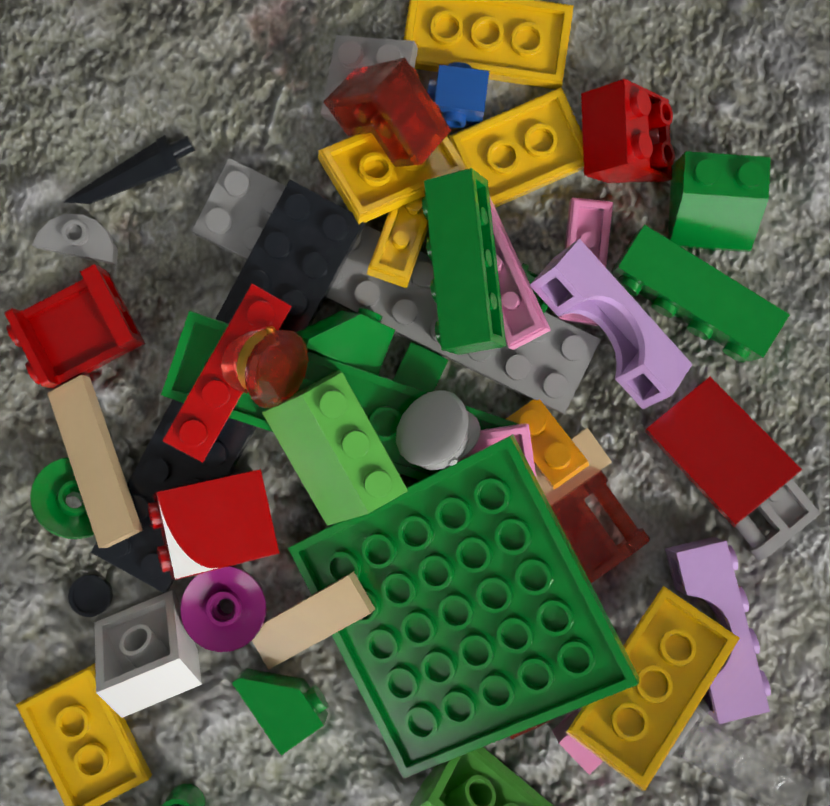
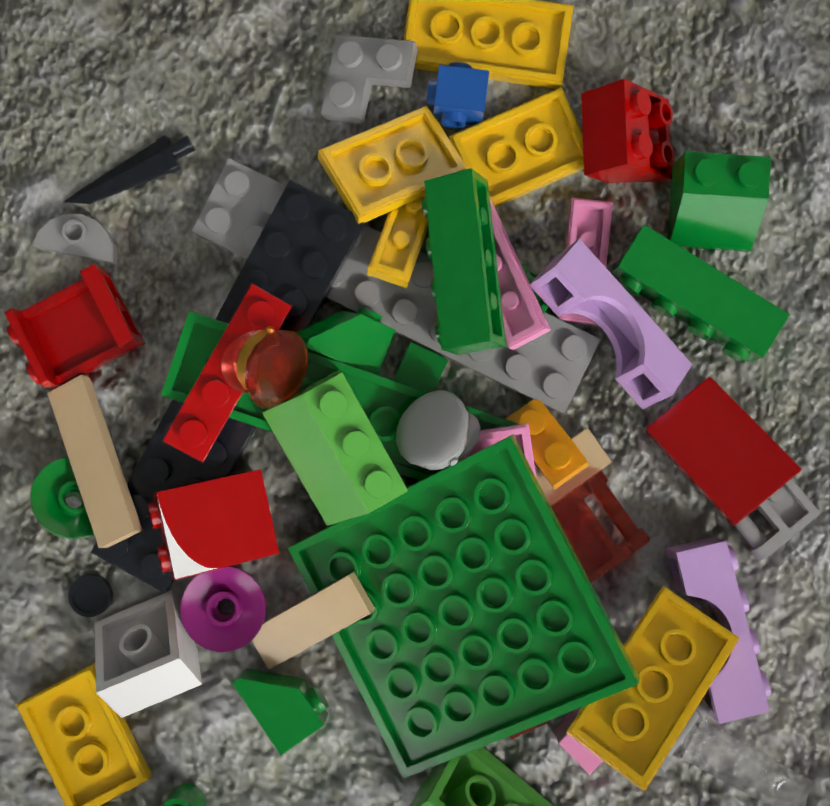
clear red brick [323,57,451,167] -> none

